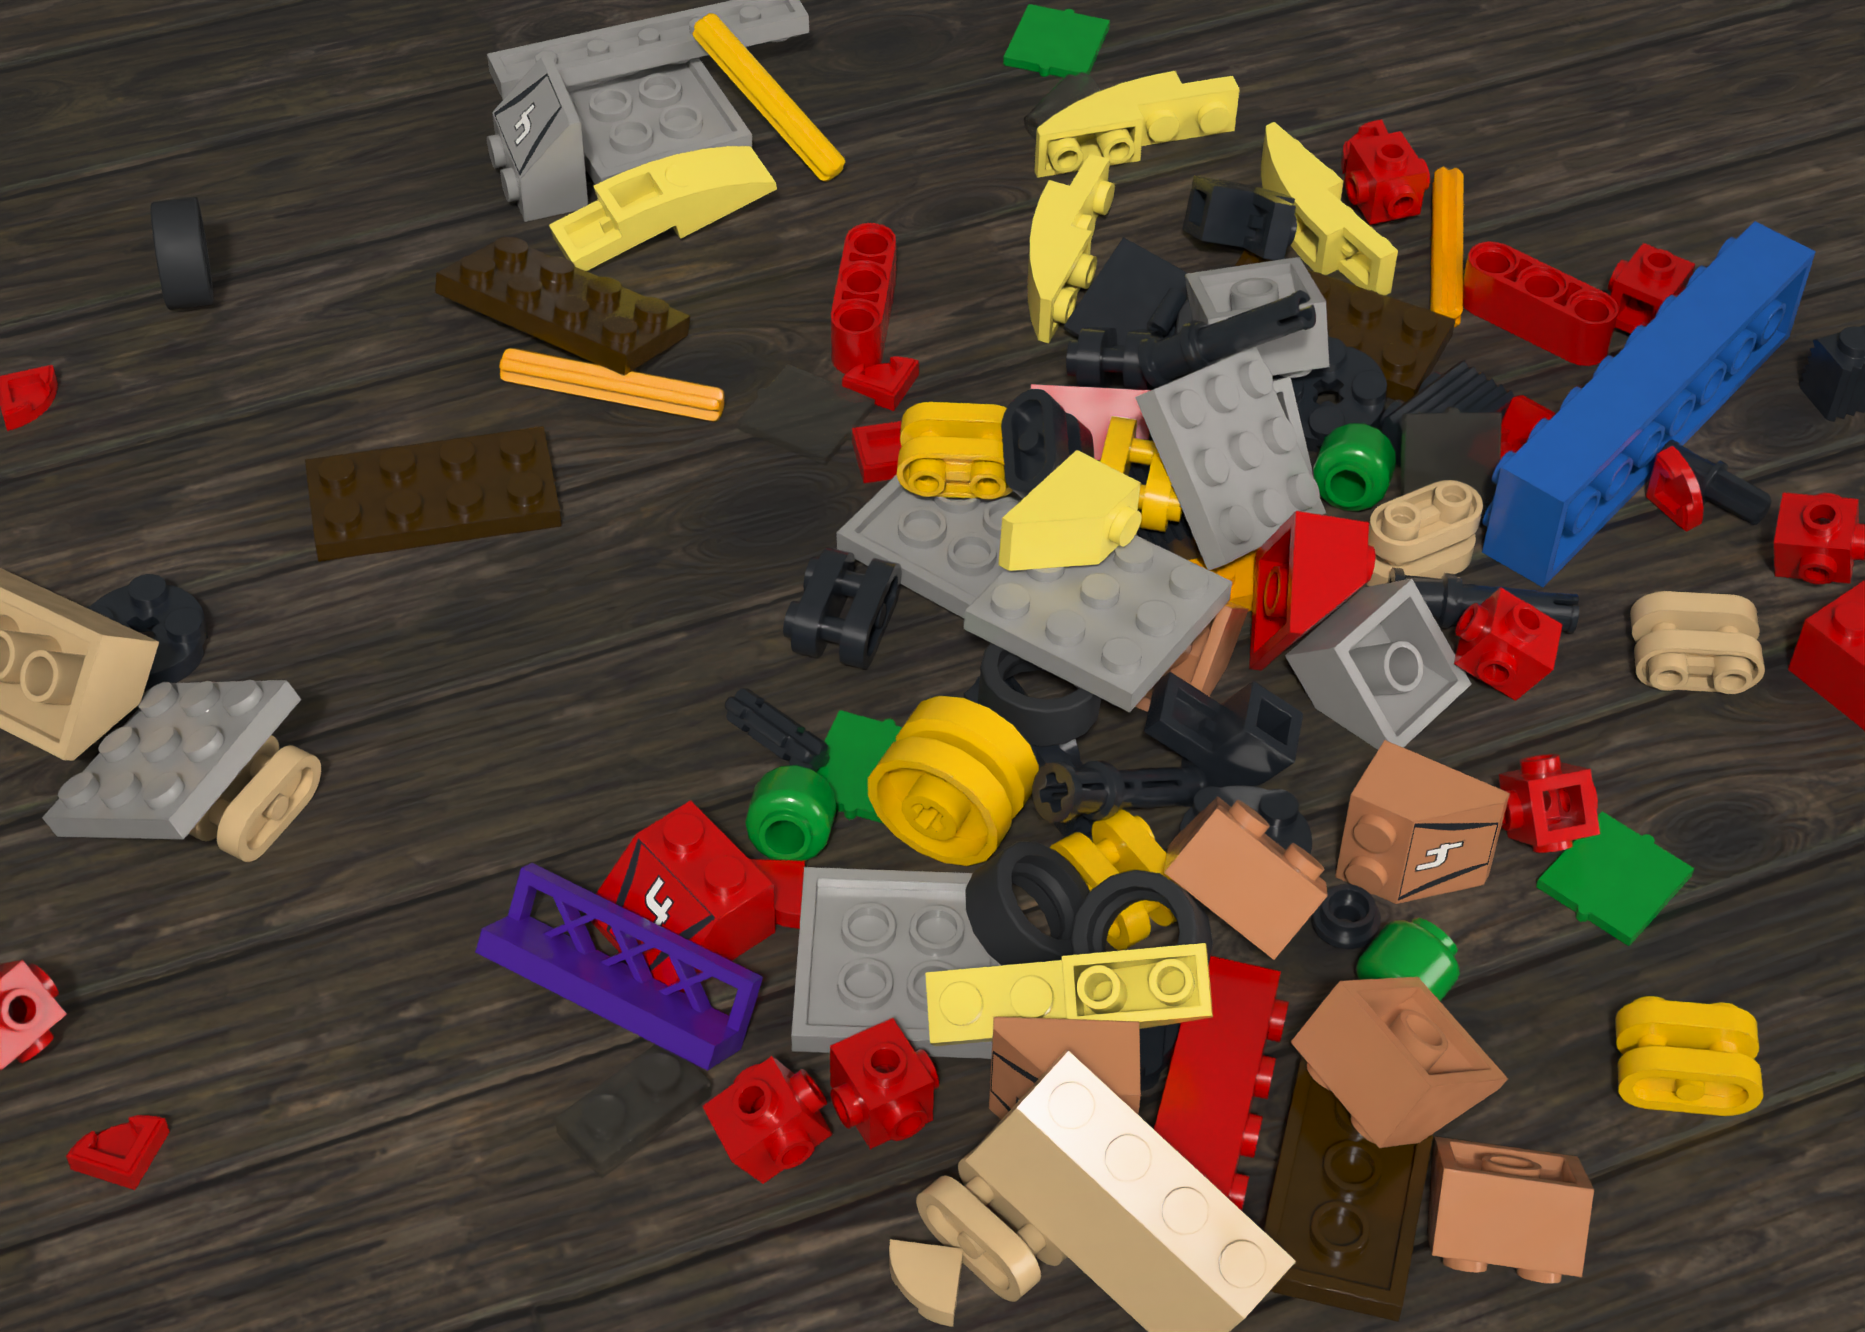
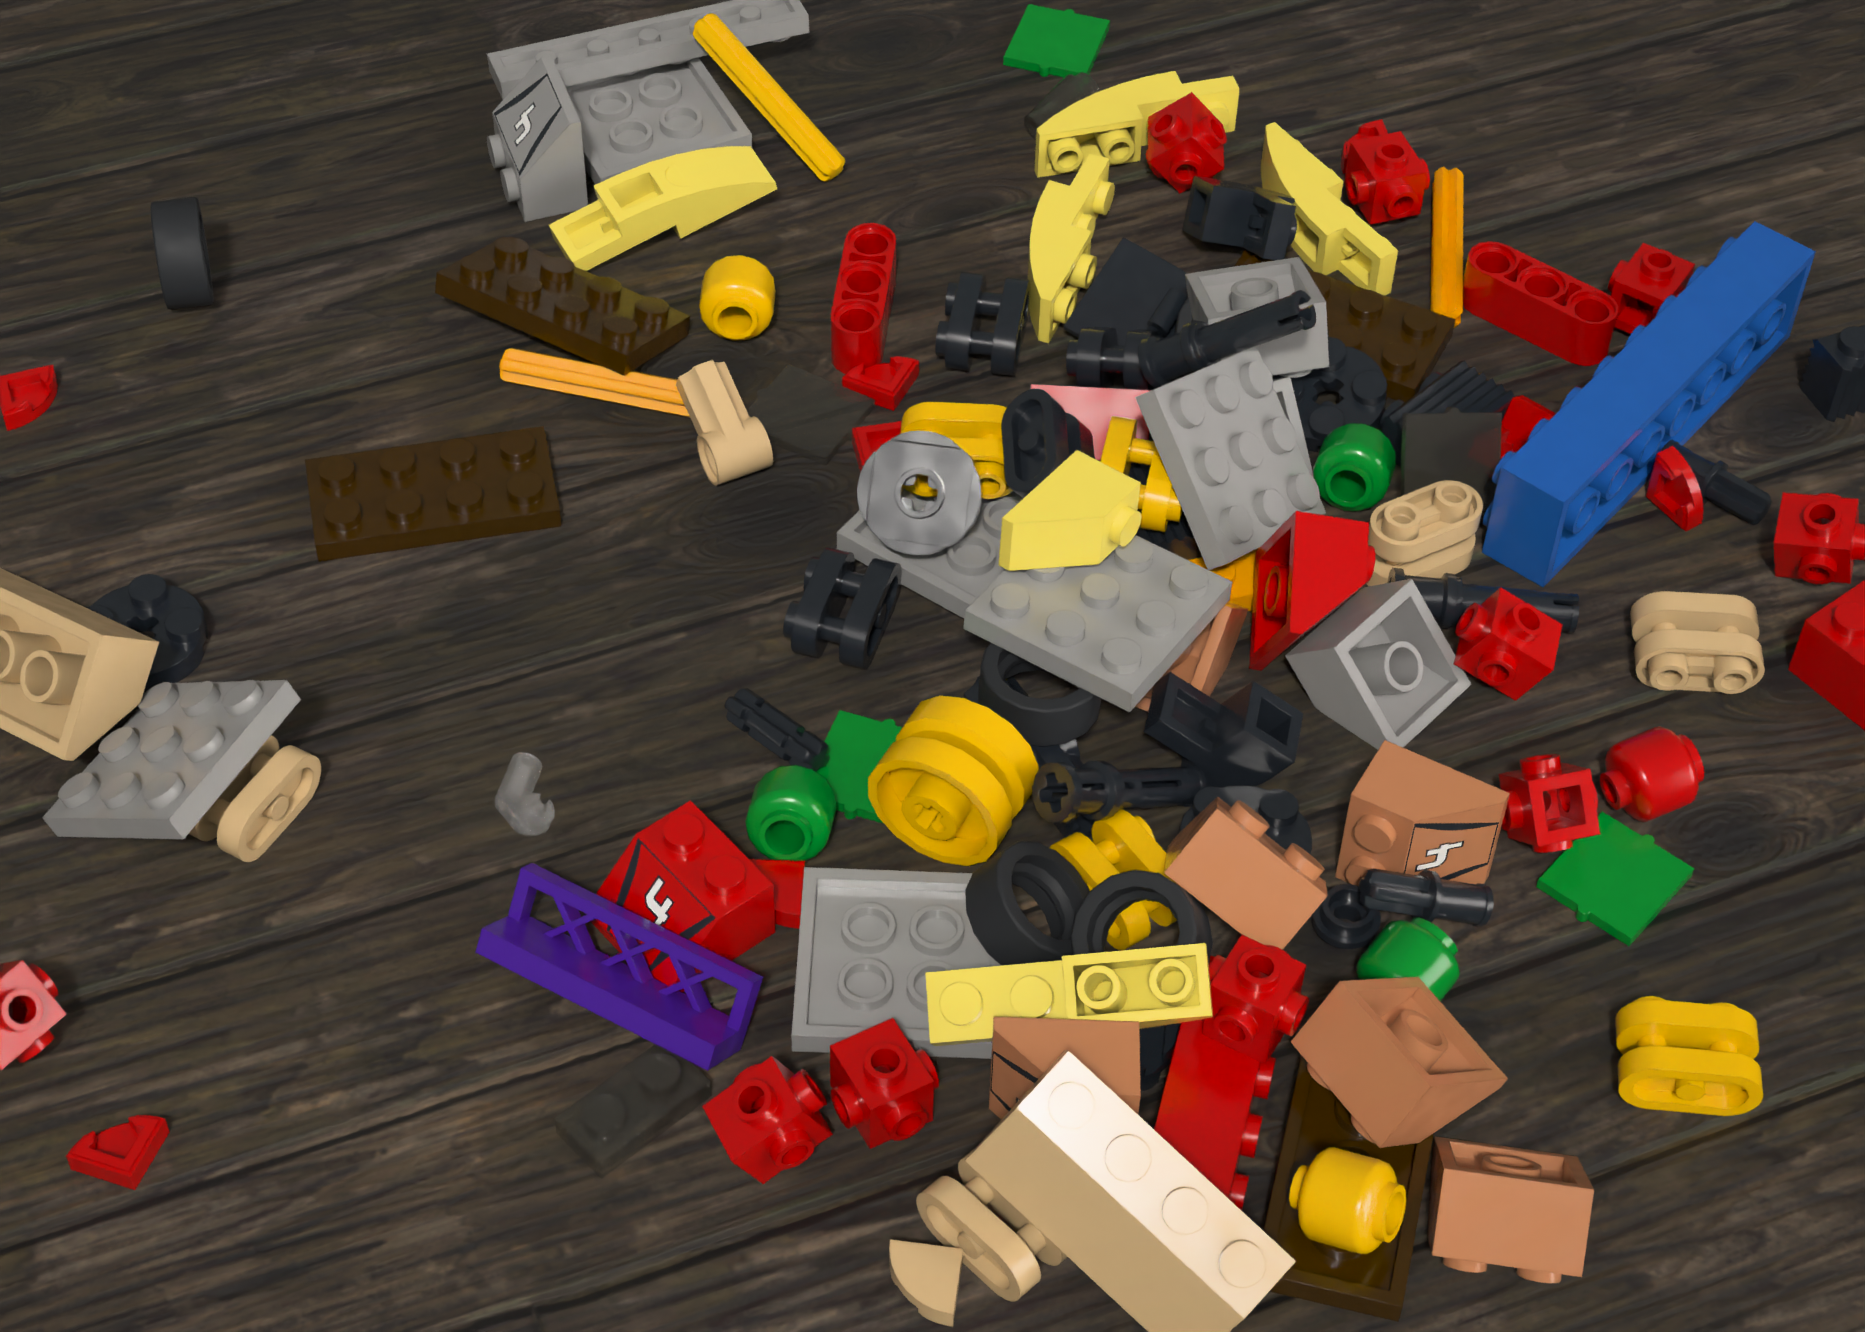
none -> clear arm [494,752,555,837]
none -> tan piece [676,360,773,486]
none -> yellow head [699,255,776,341]
none -> plate [857,431,983,555]
none -> black brick [935,272,1031,376]
none -> red brick [1146,92,1227,193]
none -> red brick [1202,934,1309,1065]
none -> yellow head [1289,1147,1406,1254]
none -> black axle [1358,868,1494,927]
none -> red head [1600,726,1705,822]

